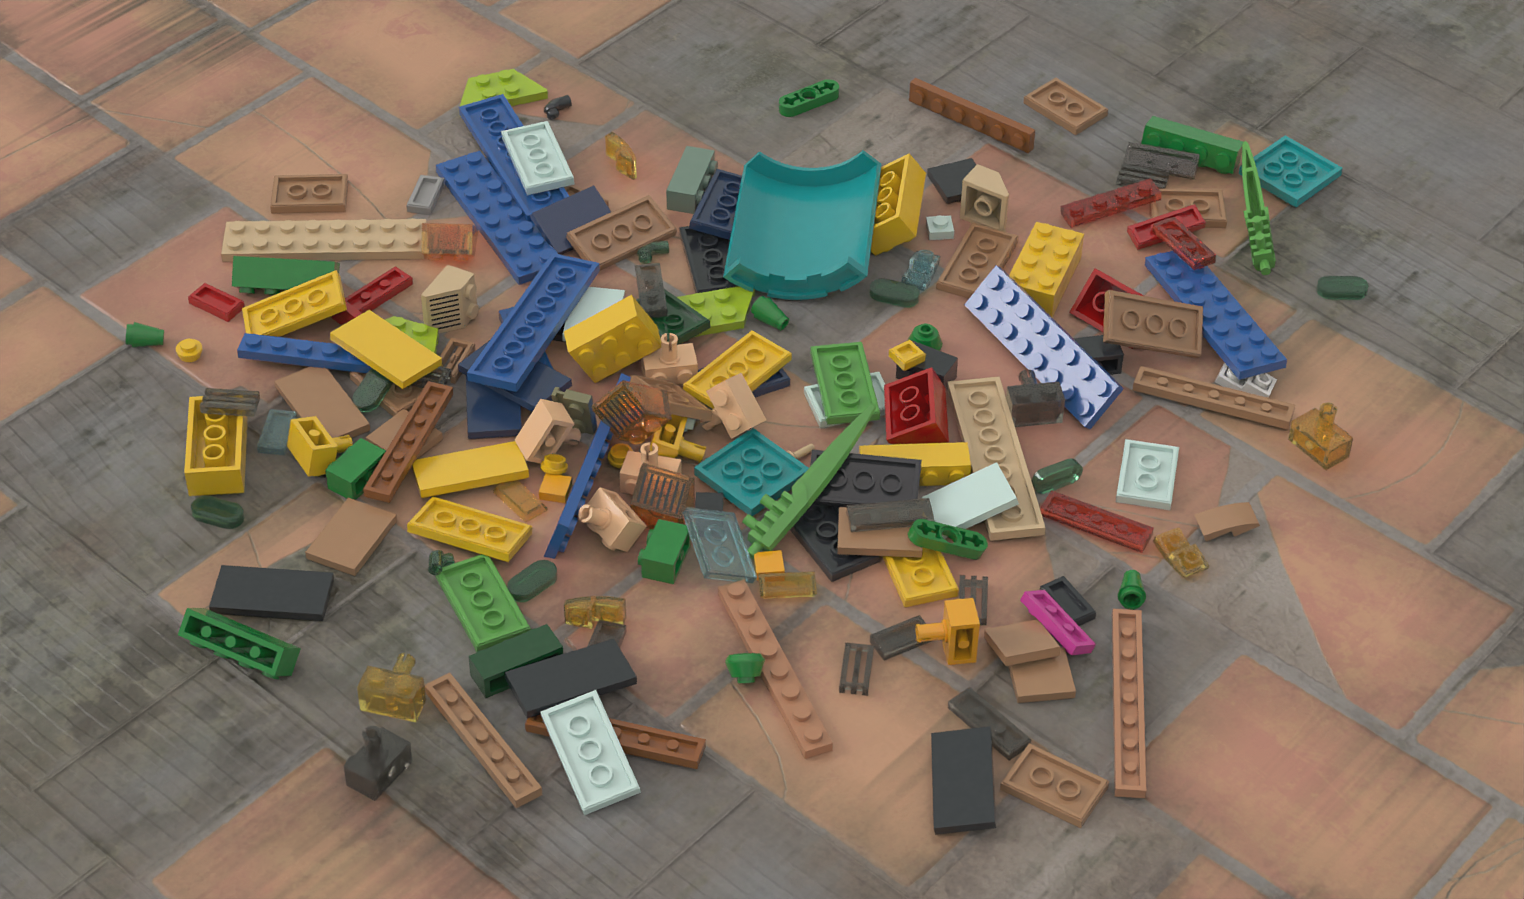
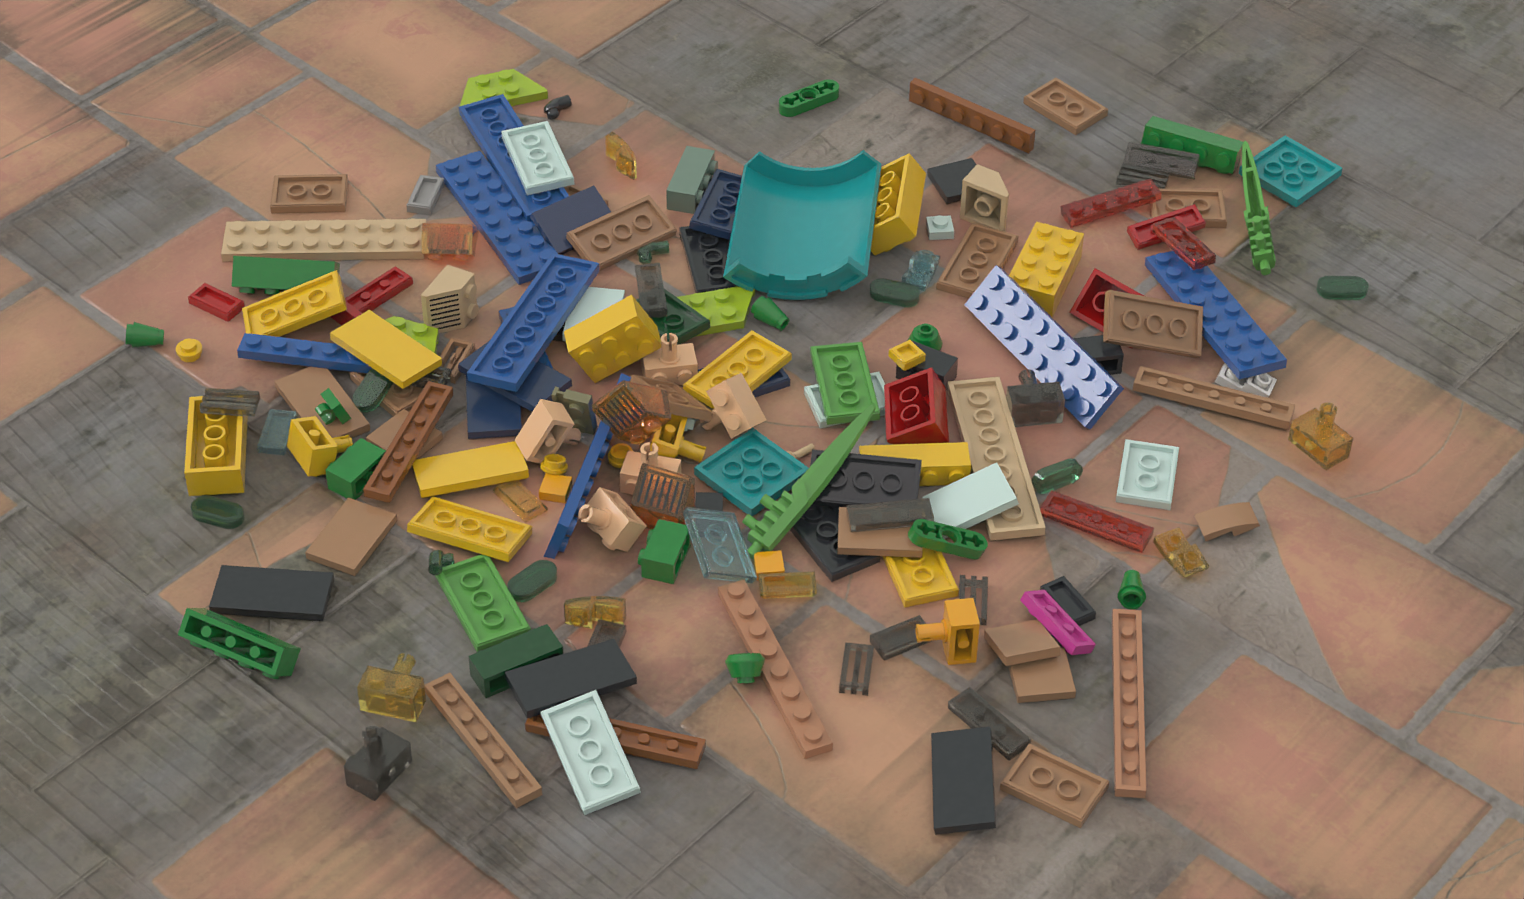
none -> green tile [315,388,351,425]

